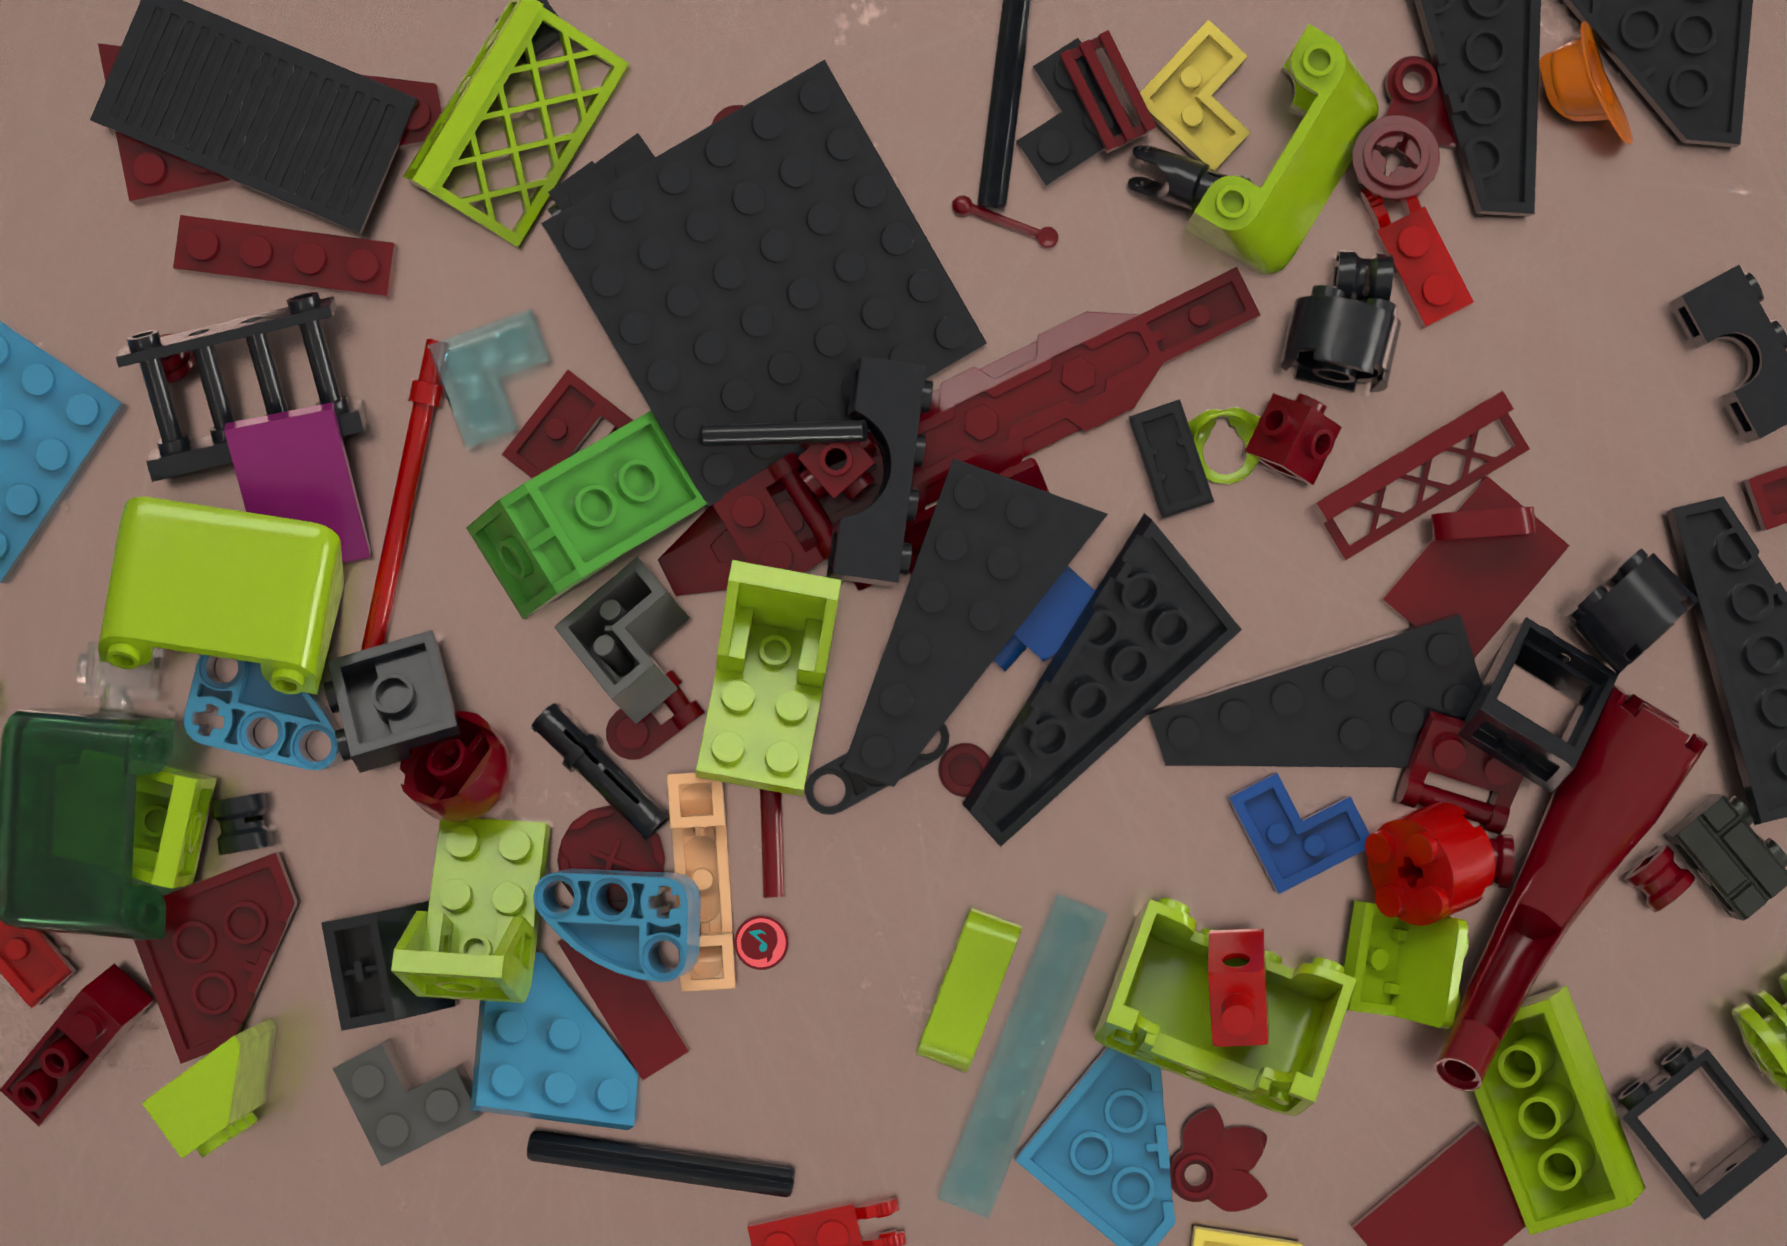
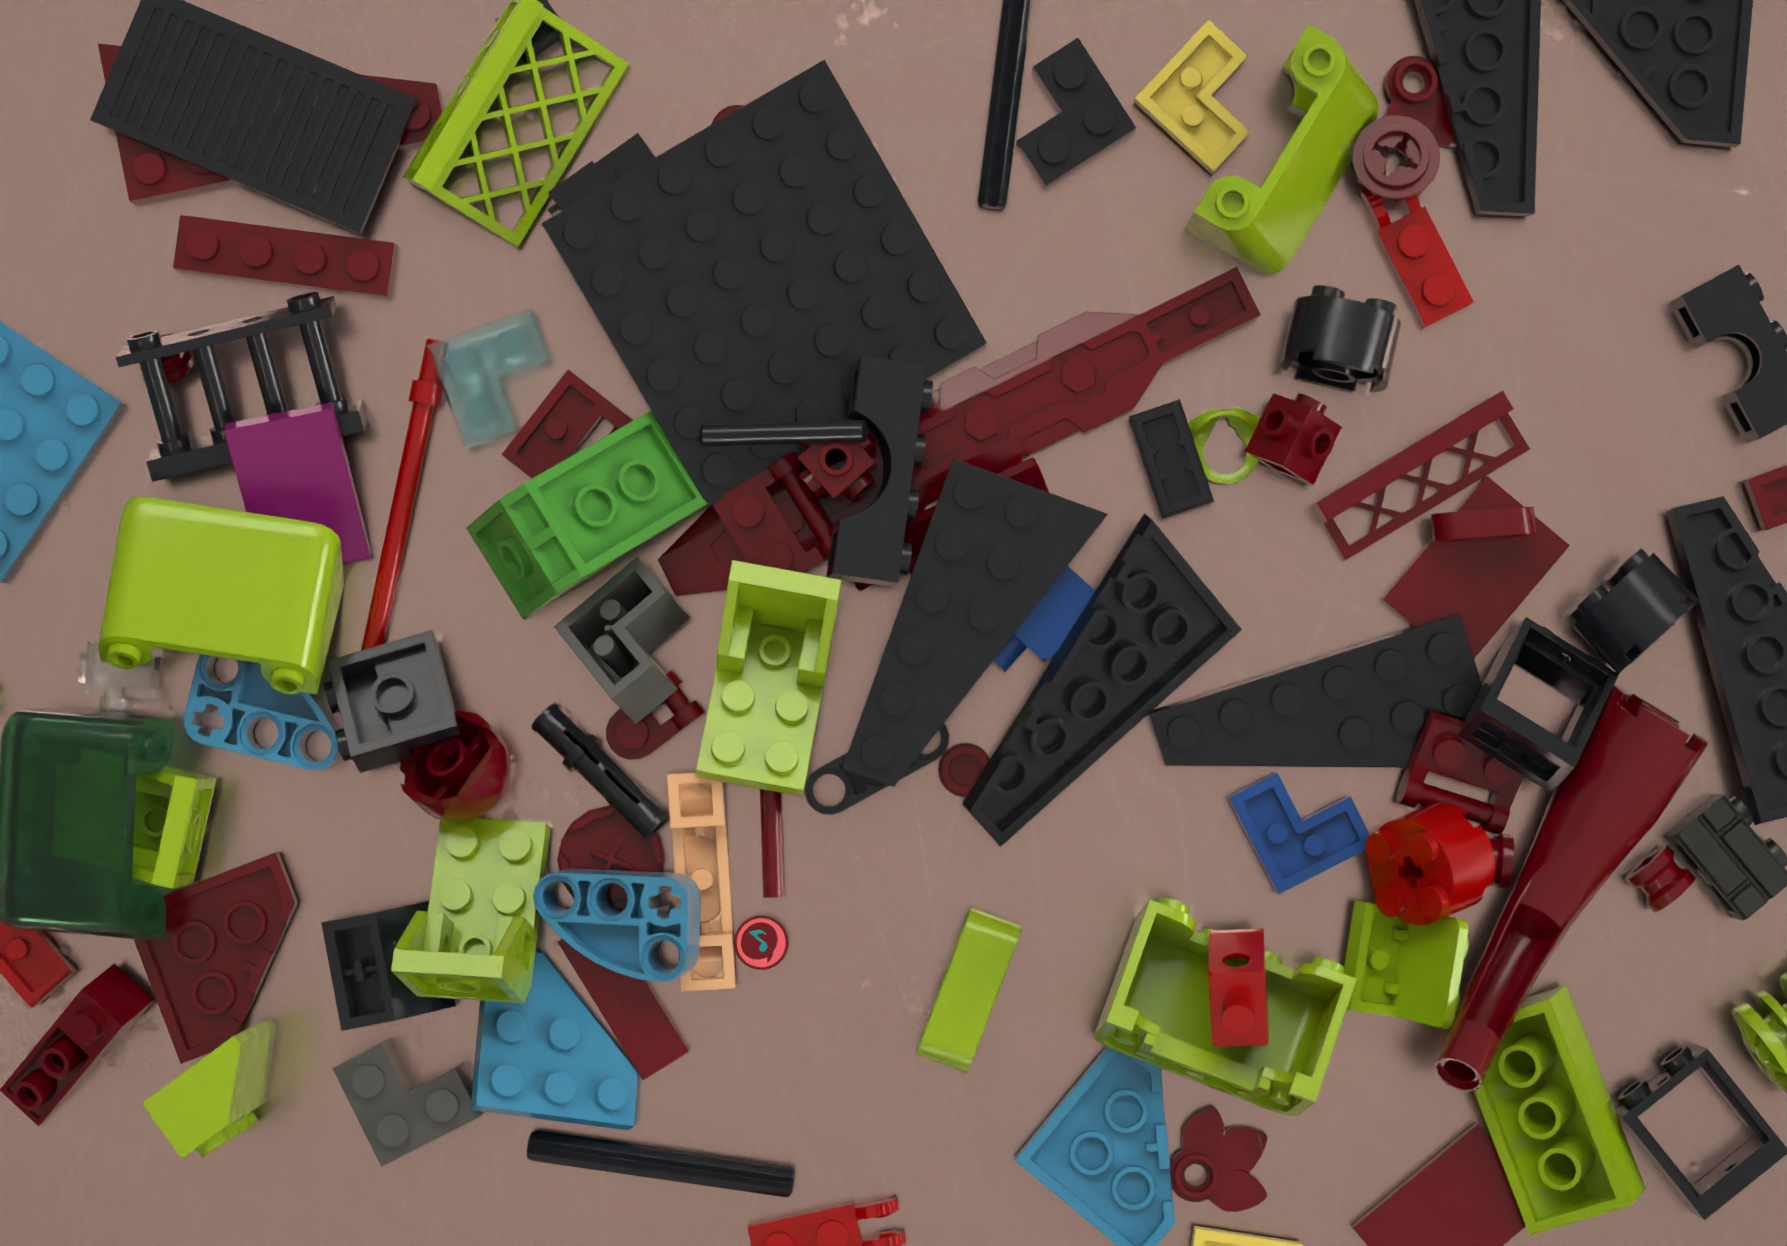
black wheel [210,792,274,855] -> none
clear light blue plate [937,893,1108,1218] -> none
dark red hinge [951,195,1059,249] -> none
dark red tile [1059,30,1157,153] -> none
black piece [1128,145,1253,210] -> none
black wheel [1332,250,1394,301] -> none
orange piece [1539,21,1633,145] -> none

